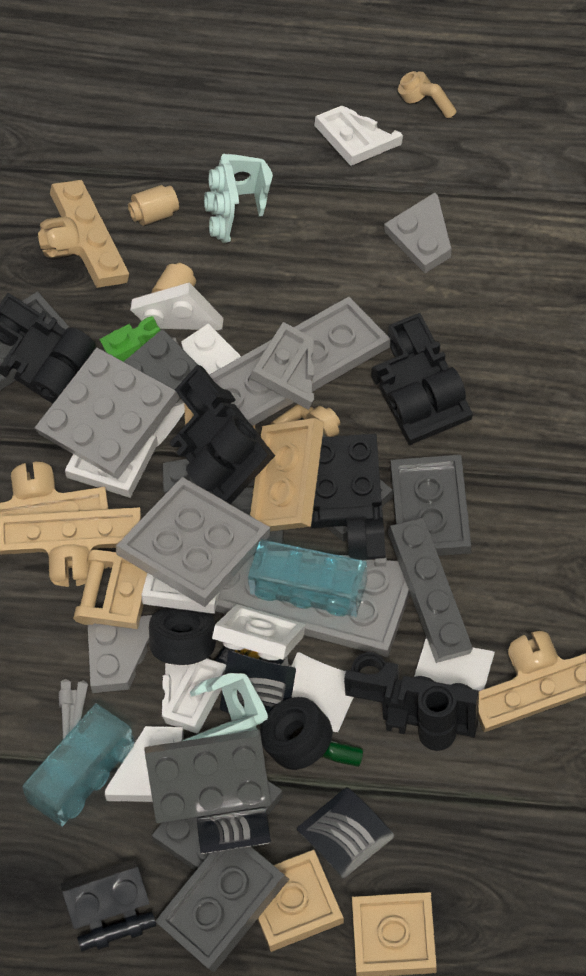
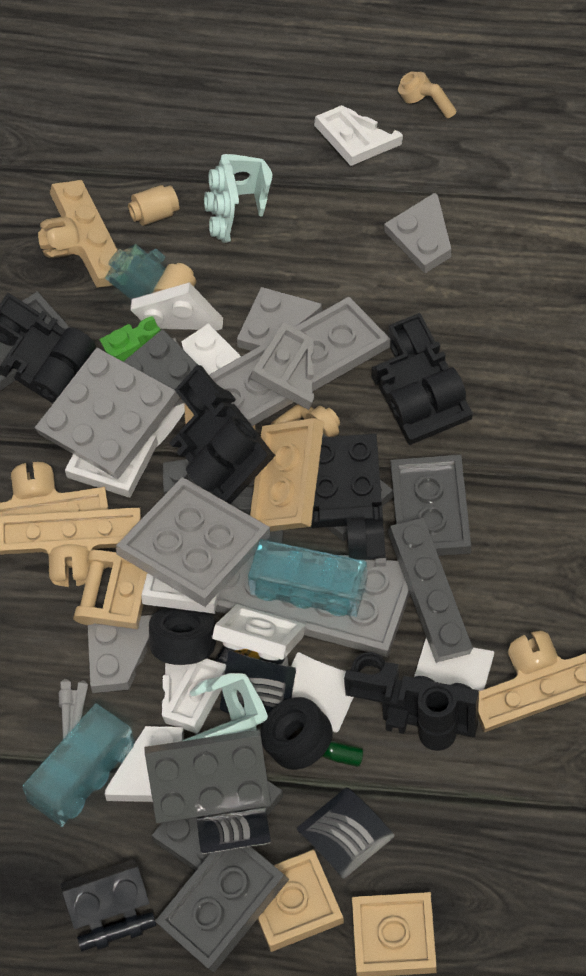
none -> clear light blue brick [105,244,166,300]
none -> light grey wing [237,287,322,351]

